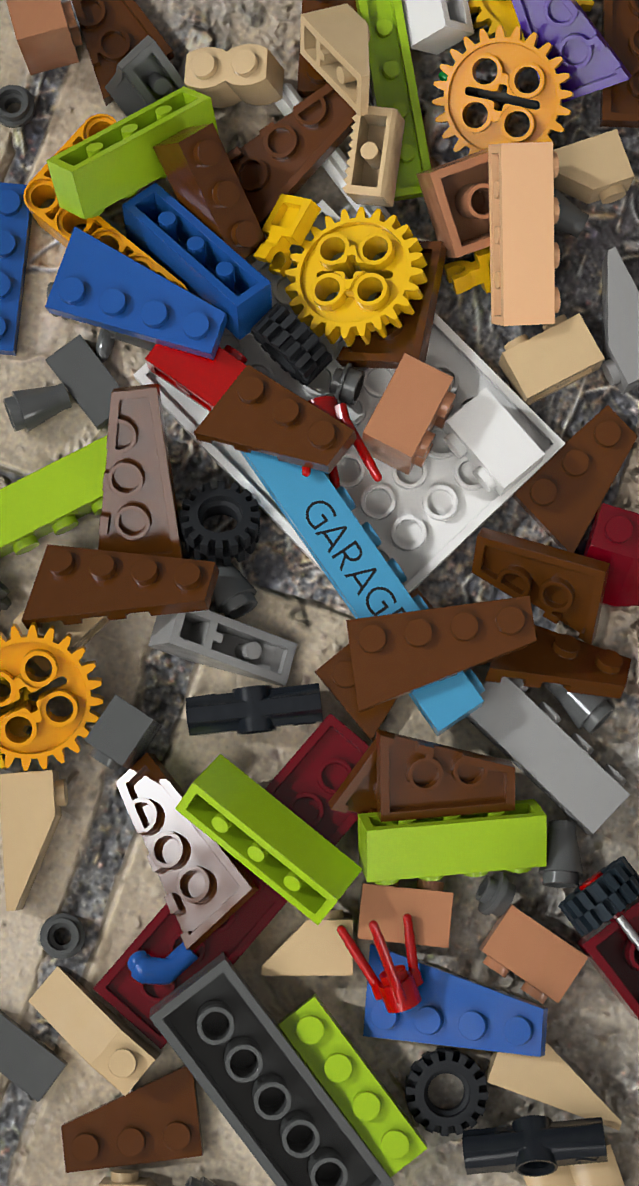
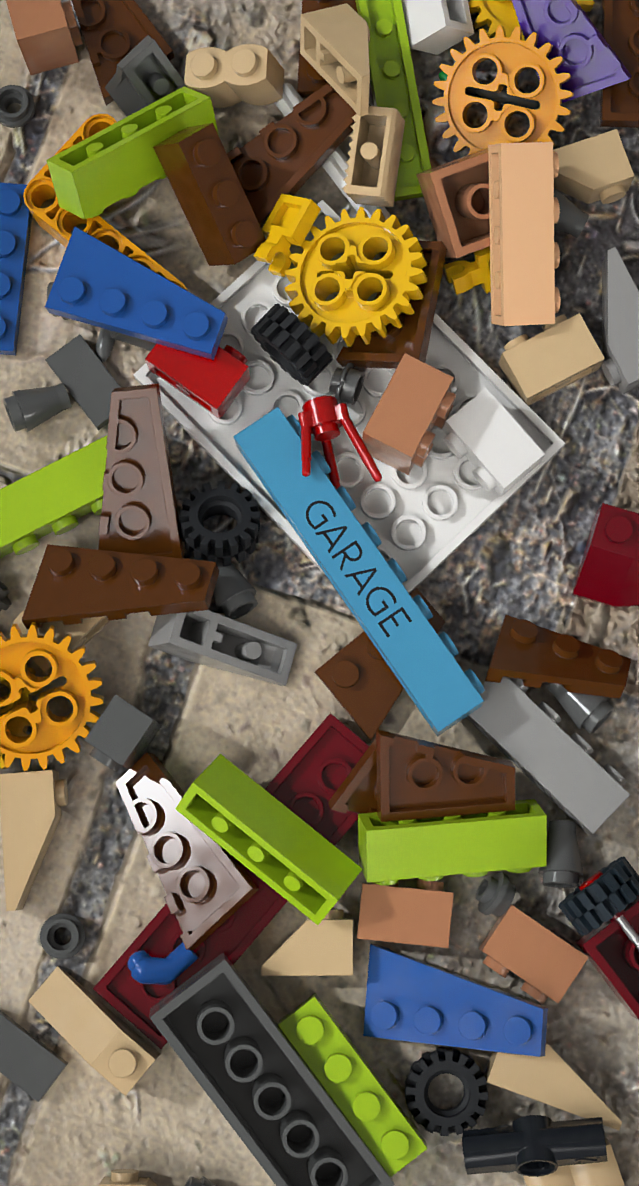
reddish brown wing [61,1065,204,1173] -> none
blue brick [122,182,272,340] -> none
black piece [186,683,323,736] -> none
reddish brown wing [193,364,357,473] -> none
red plant [337,913,424,1013] -> none
reddish brown wing [346,596,537,713] -> none
reddish brown wing [471,527,610,645] -> none
reddish brown wing [512,405,638,553] -> none

